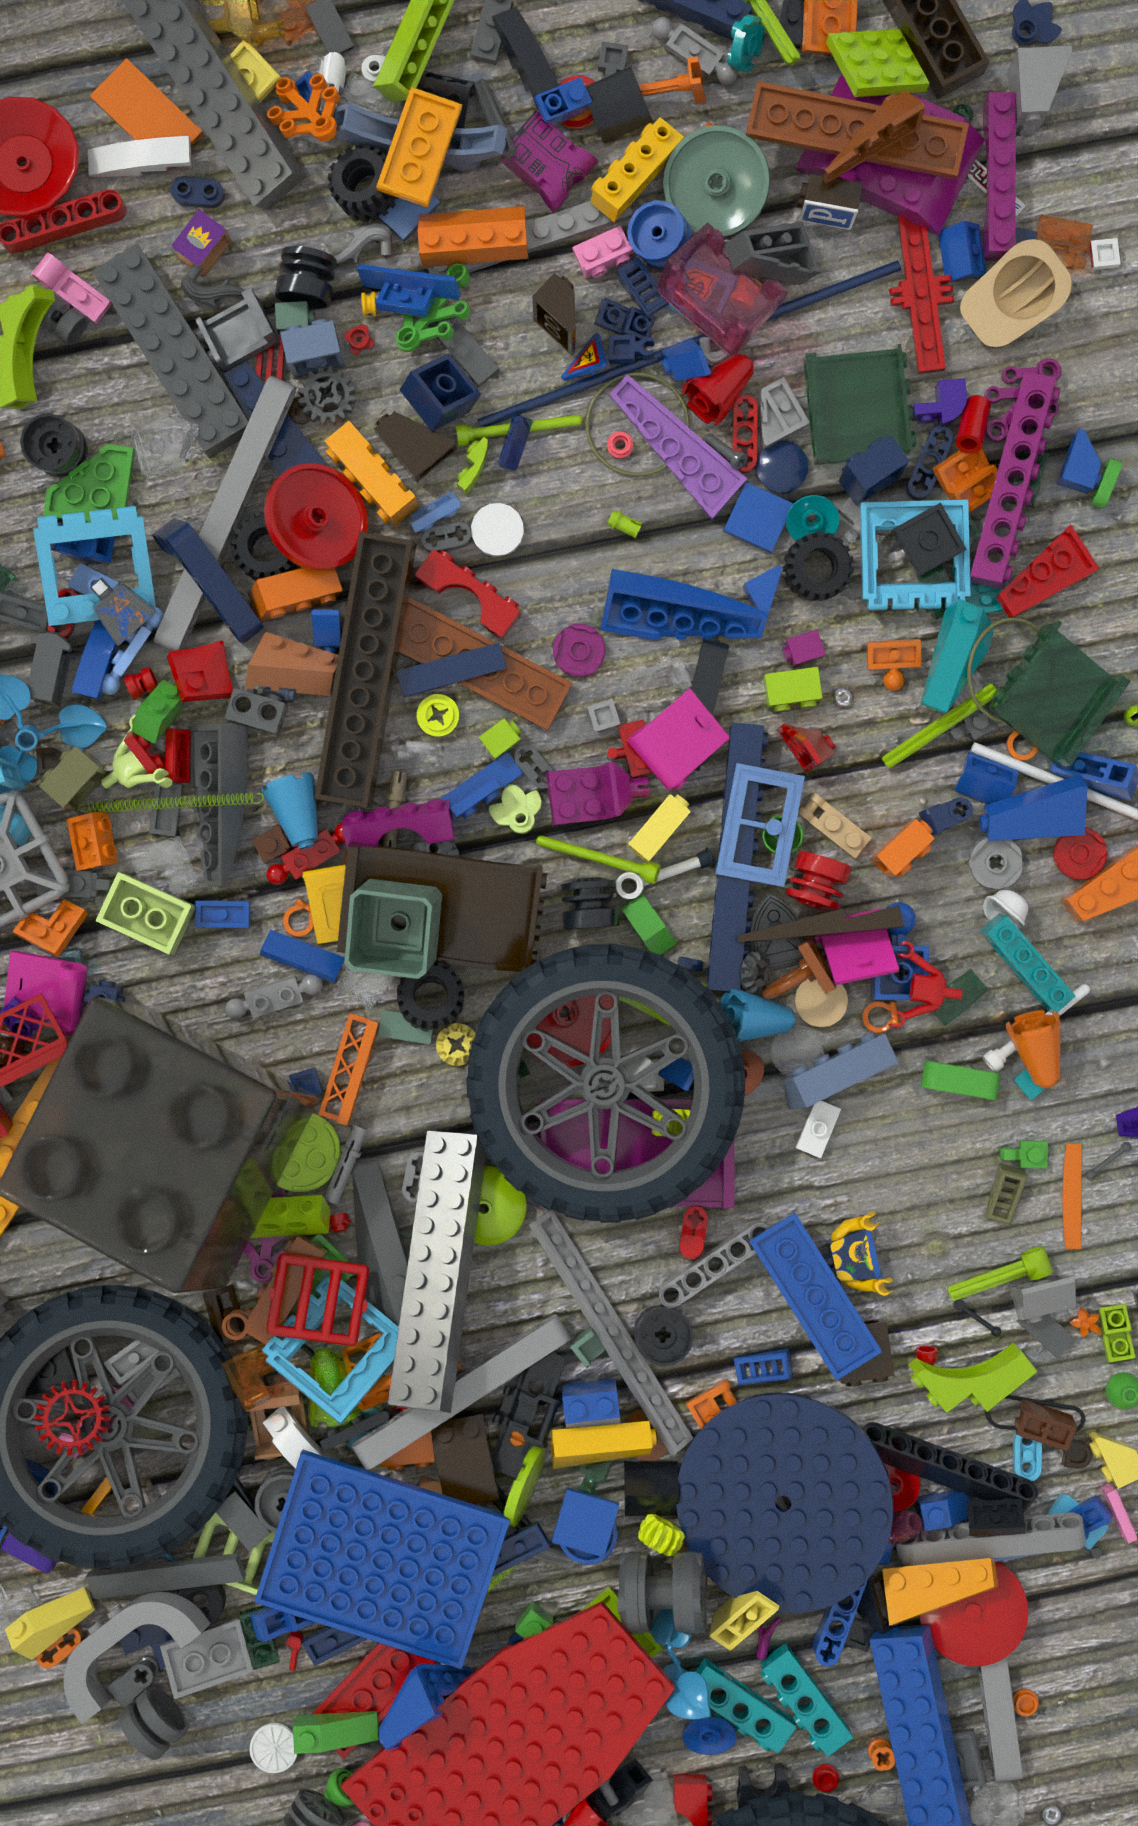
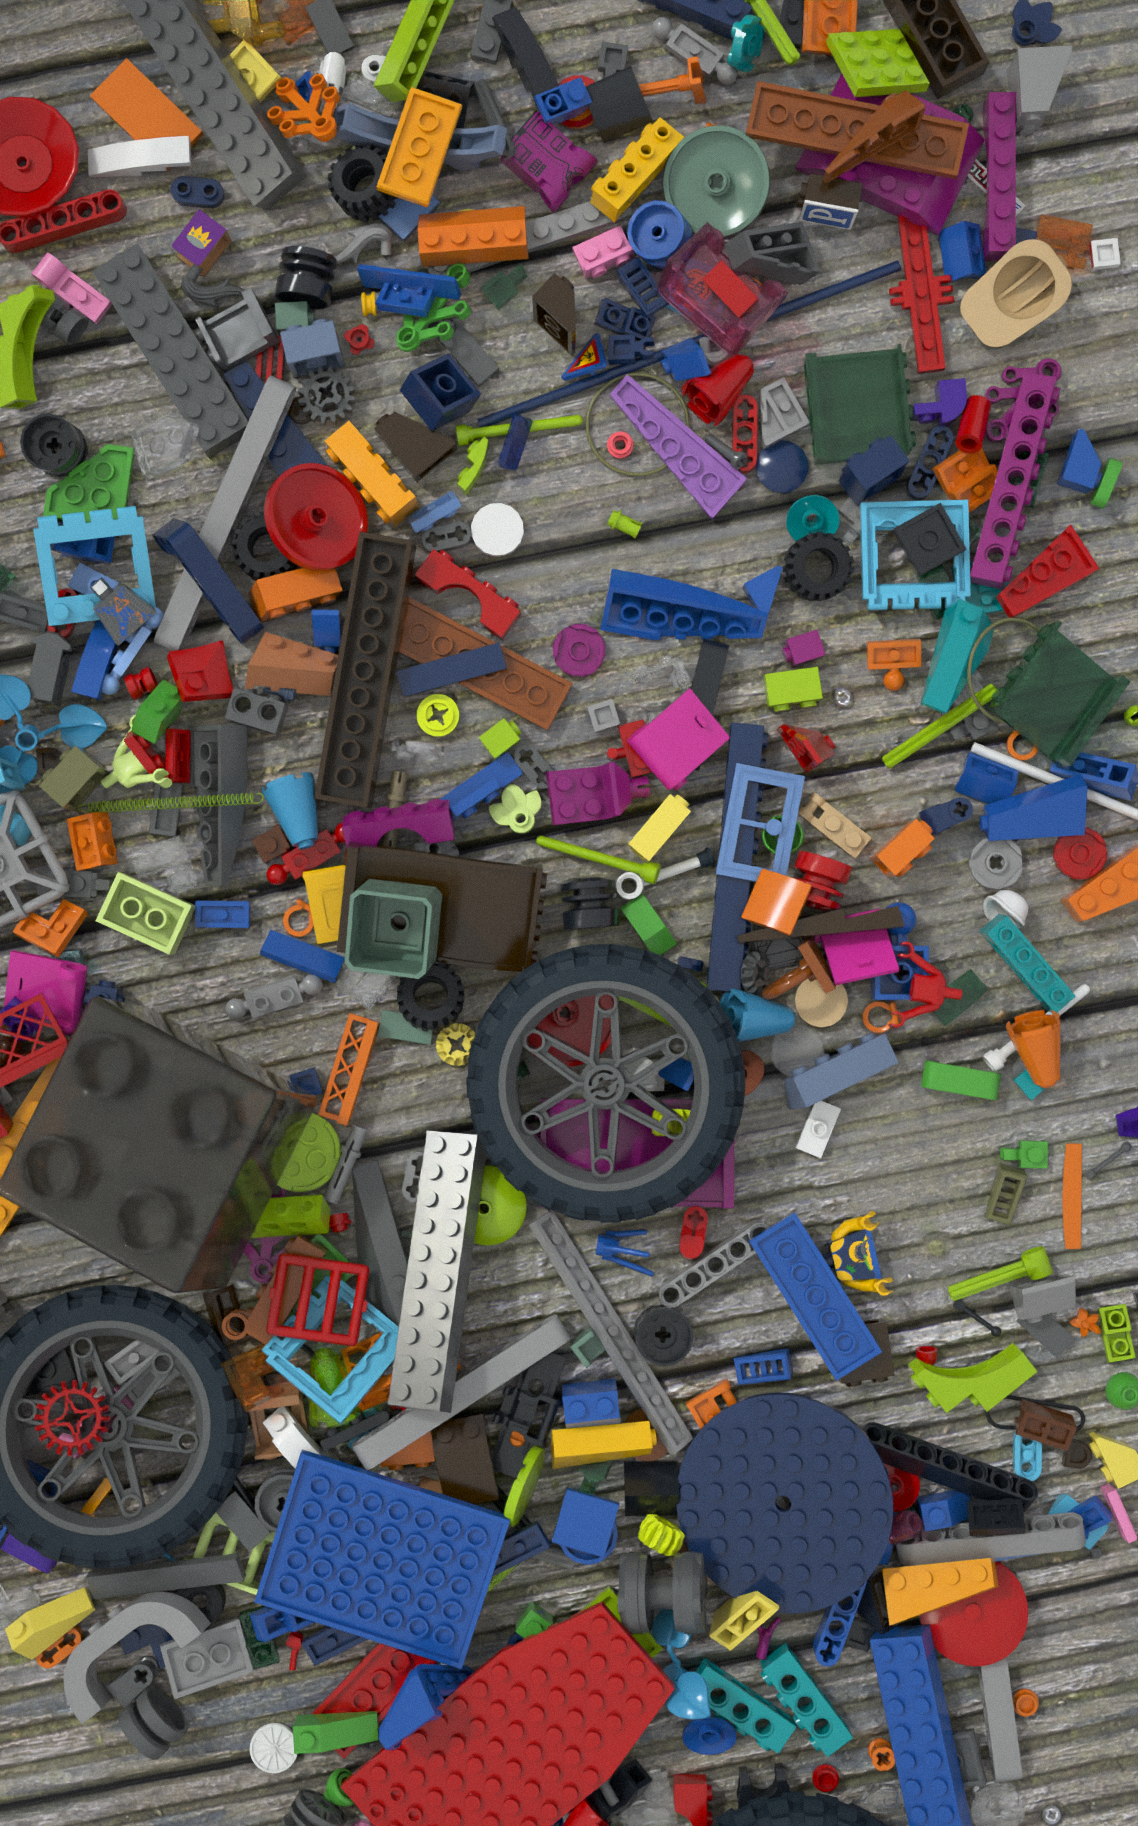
blue tile [723,482,794,554] -> none
none -> clear green plate [481,264,528,311]
none -> blue plant [596,1229,654,1276]
none -> red tile [702,260,759,319]
none -> orange slope [741,869,812,937]

